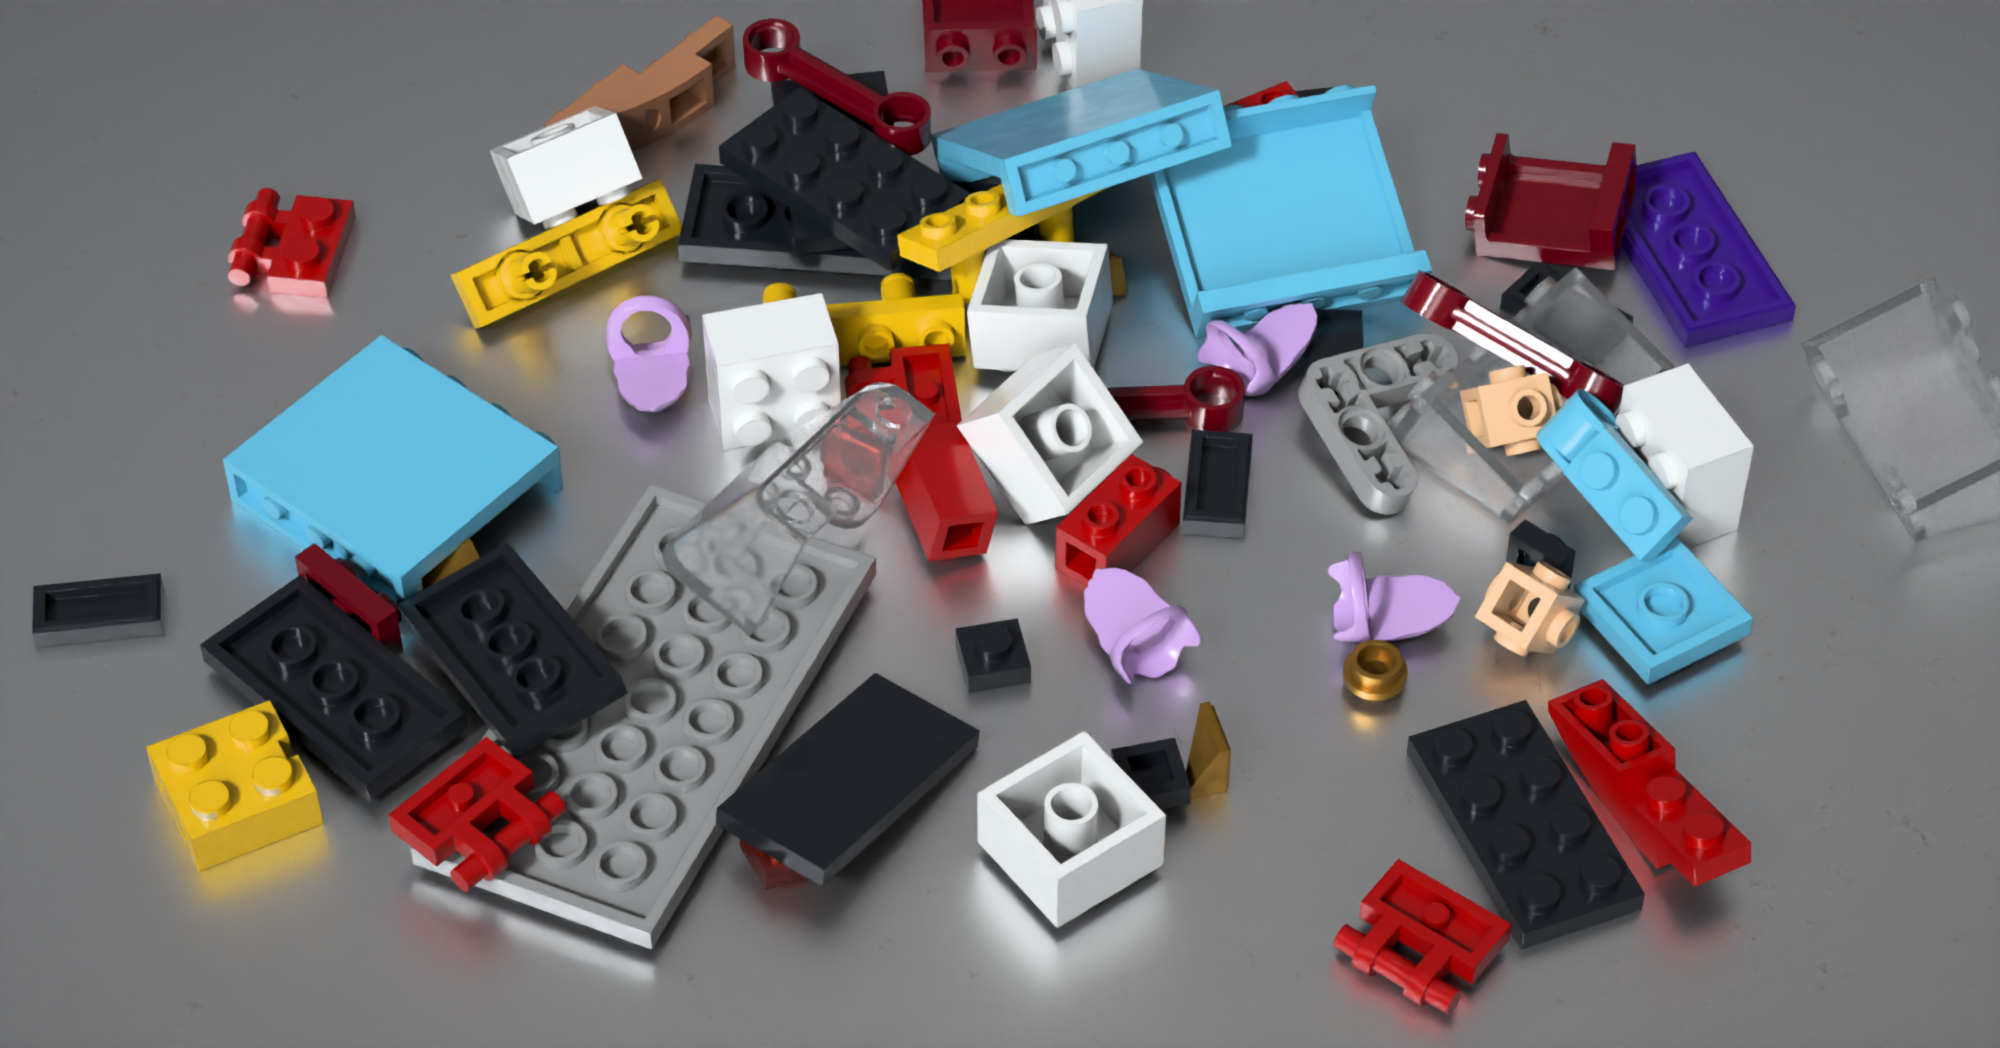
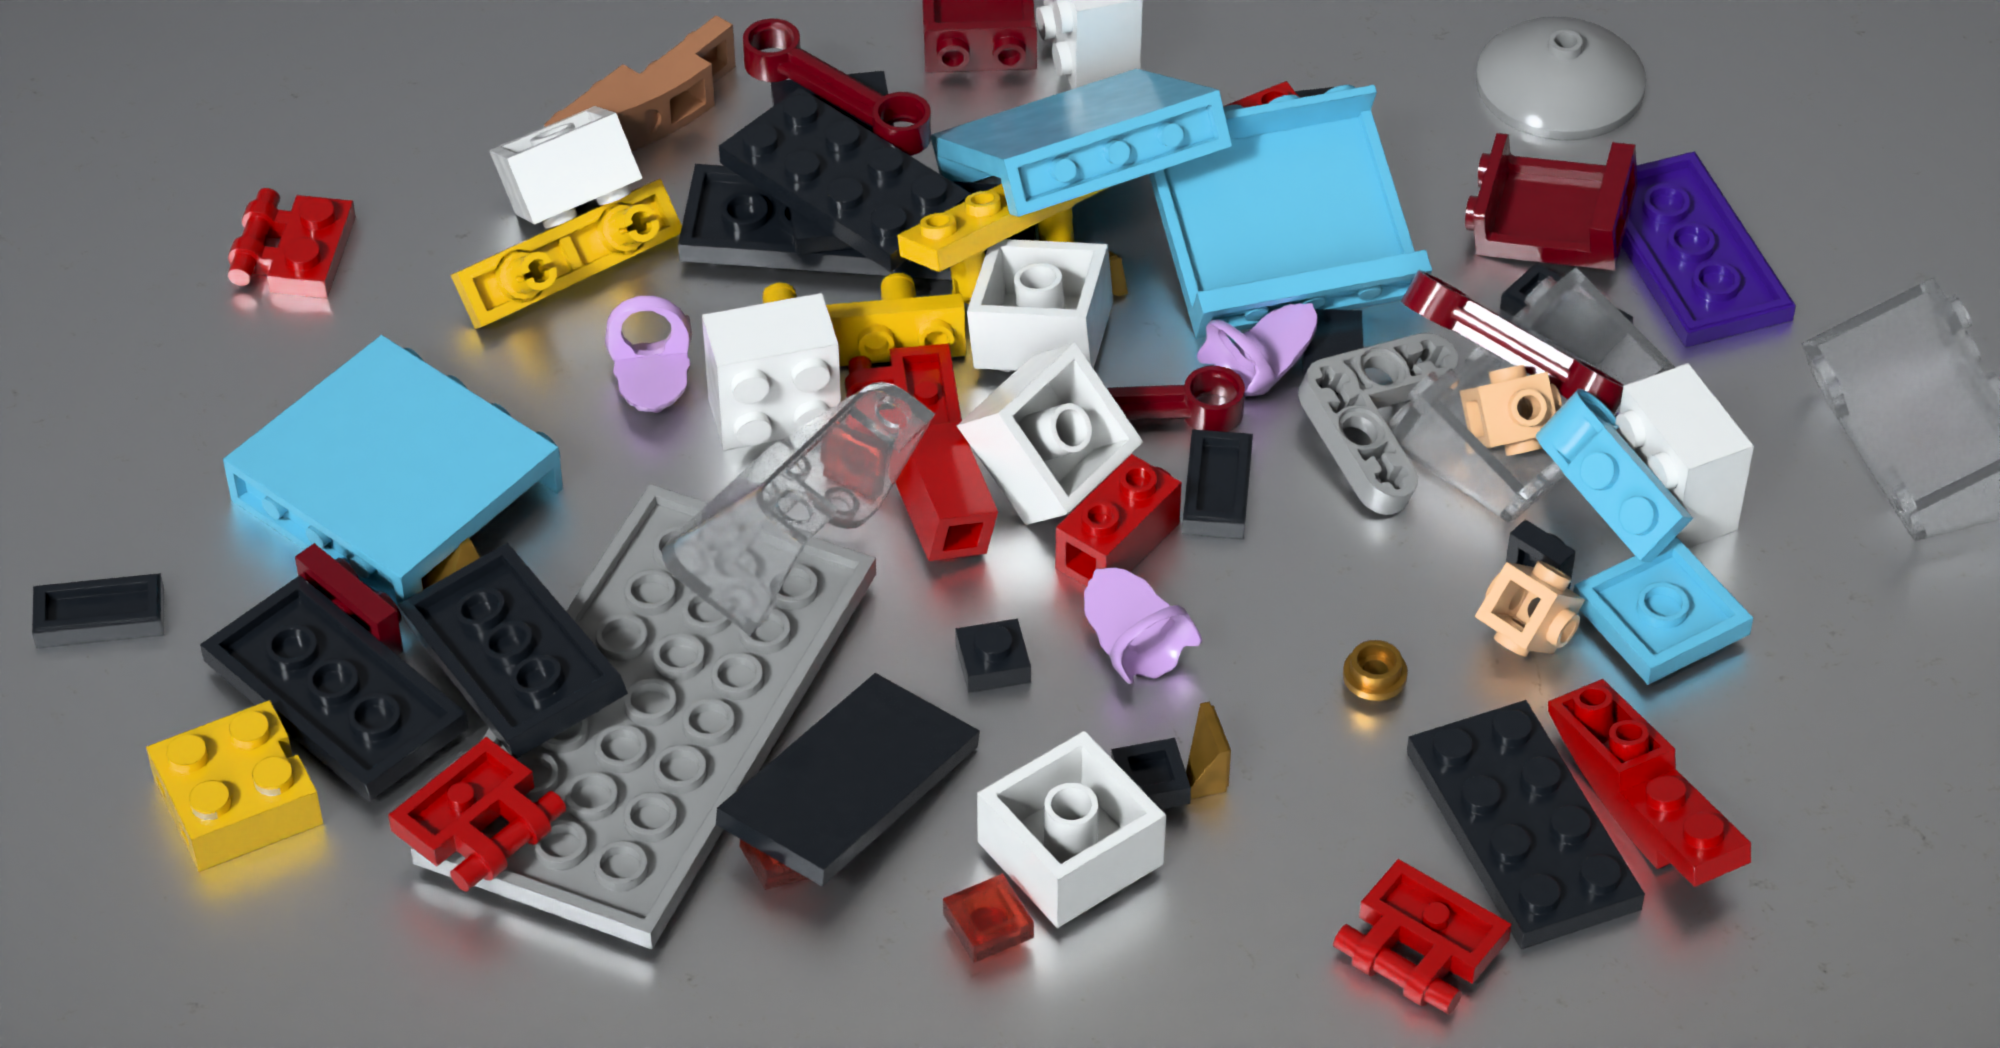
lavender piece [1328,551,1461,644] -> none
none -> clear red plate [943,874,1034,963]
none -> light grey dish [1476,17,1646,140]

